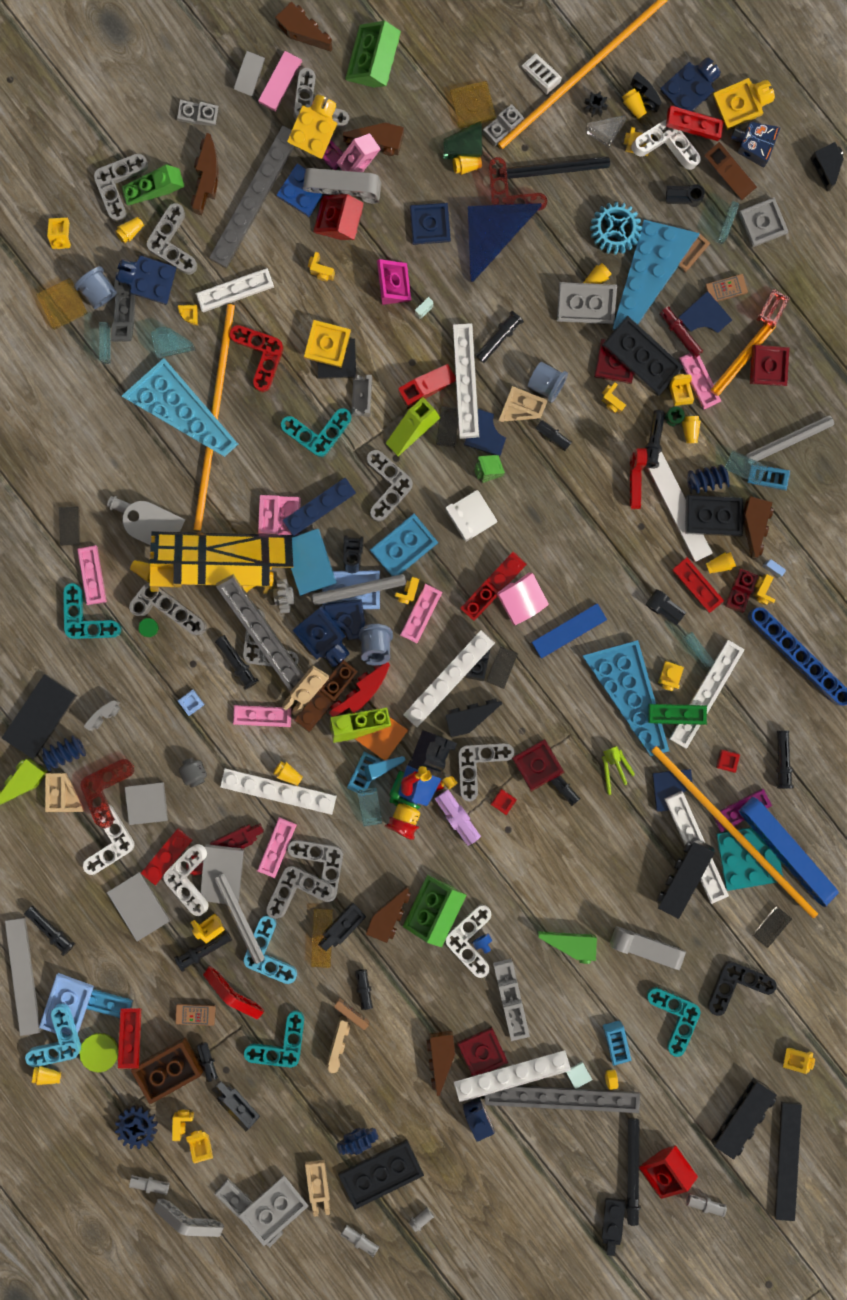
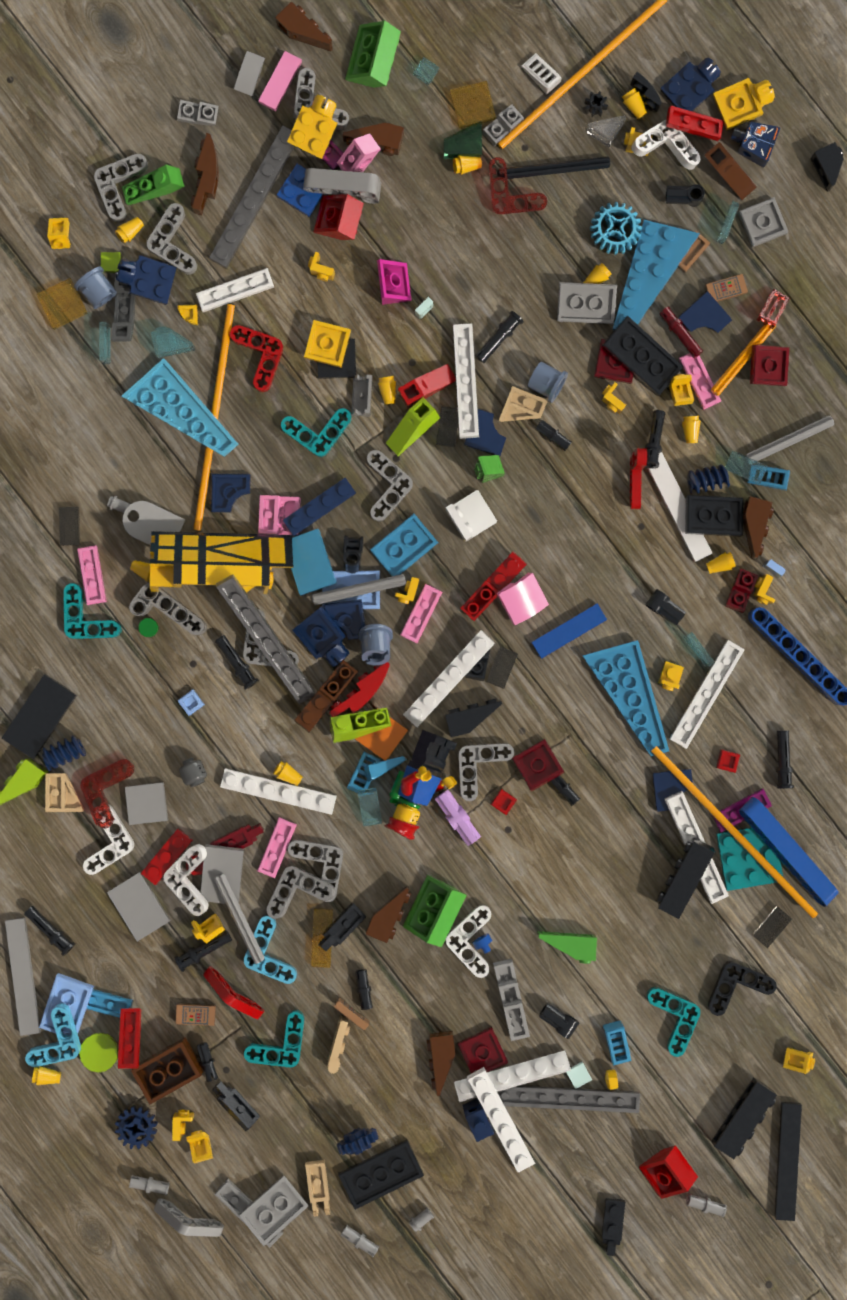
light grey slope [84,700,120,731] -> none
bright pink tile [233,705,292,727] -> none
light grey gear [273,579,294,613] -> none
tan hinge [282,666,329,716] -> none
dark blue tile [410,203,451,245] -> none
clear blue tile [467,203,541,282] -> none
lime plant [602,746,635,795] -> none
light grey beam [609,926,686,970] -> none
black axle [625,1118,641,1226] -> none
green tile [648,704,707,725] -> none
dark green bush [665,406,685,427] -> none
red plate [672,557,724,614] -> none
none -> lime tile [101,252,121,273]
none -> dark blue tile [211,474,251,513]
none -> yellow cone [378,376,396,405]
none -> clear light blue tile [413,57,440,85]
none -> white plate [467,1067,535,1172]
none -> black piece [539,1003,580,1039]

